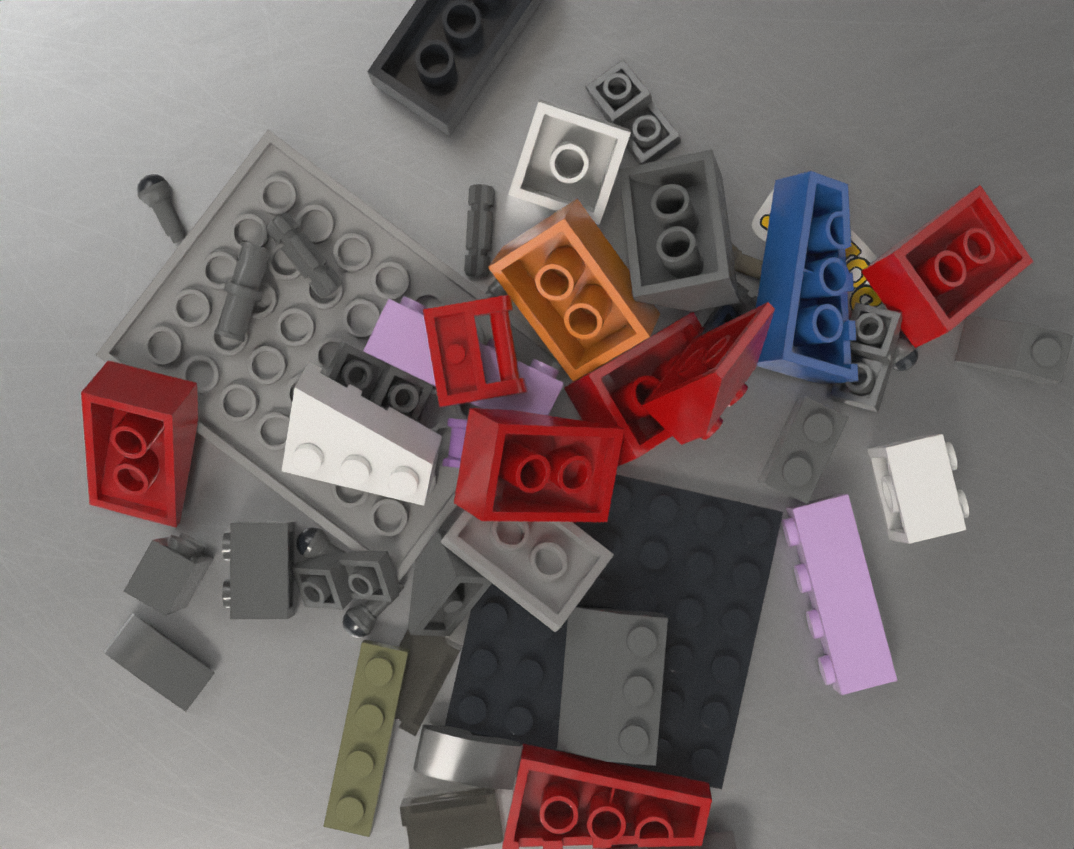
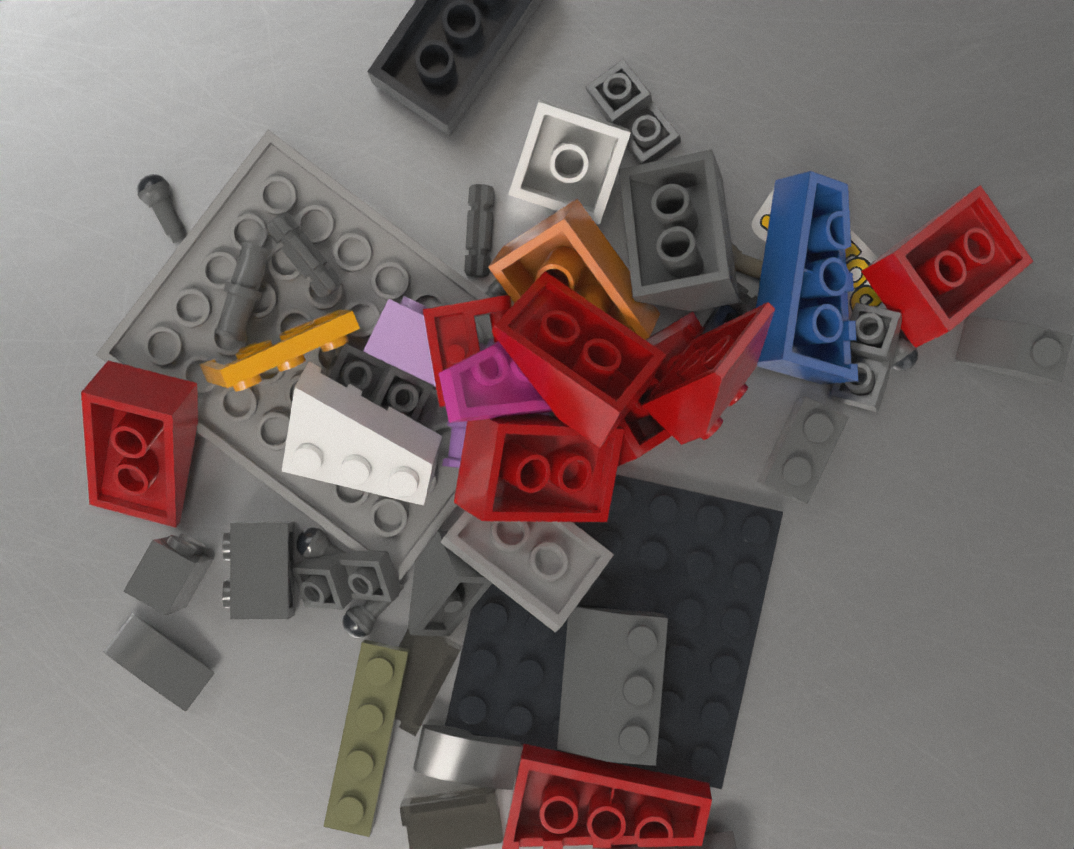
lavender brick [782,493,897,695] -> none
white brick [867,434,969,544] -> none
none -> light orange wing [199,309,360,392]
none -> dark pink wing [439,341,553,423]
none -> red slope [491,271,667,448]

